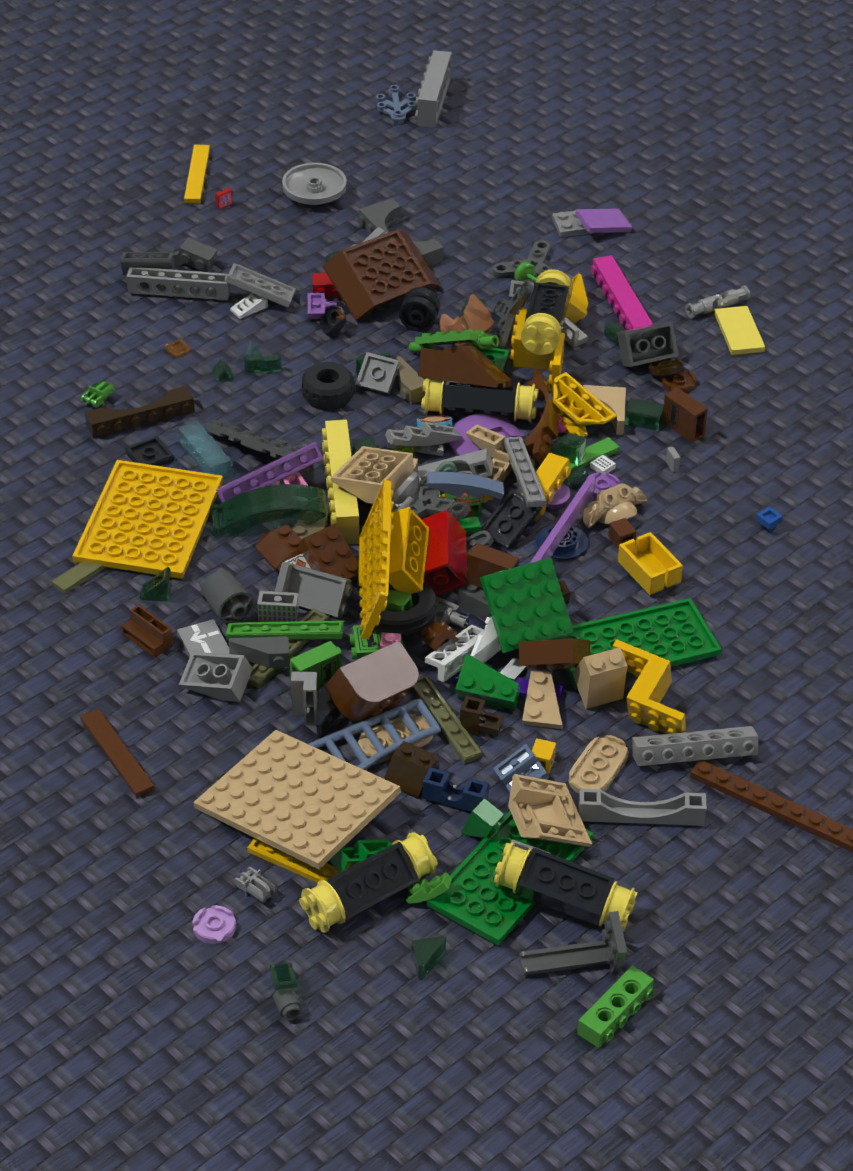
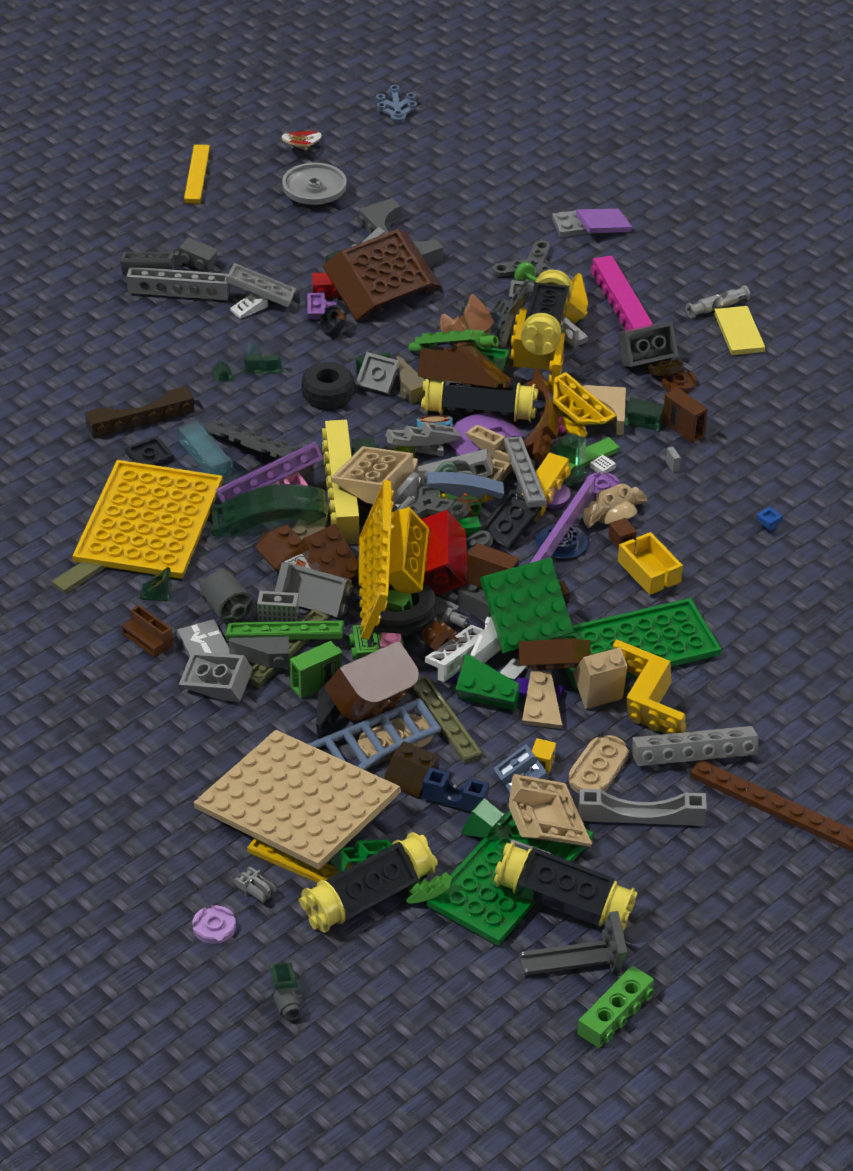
reddish brown tile [80,709,155,798] -> none
bright green arm [81,380,115,408] -> none
clear orange tile [166,339,190,358] -> none
tile [215,188,233,209] -> none
light grey piece [291,672,318,725] -> none
black wheel [399,287,440,332] -> none
clear green slope [412,936,446,981] -> none
light grey brick [415,50,451,128] -> none
dark brown brick [460,696,504,736] -> none
clear green brick [604,322,627,344] -> none
none -> shield [282,131,322,151]

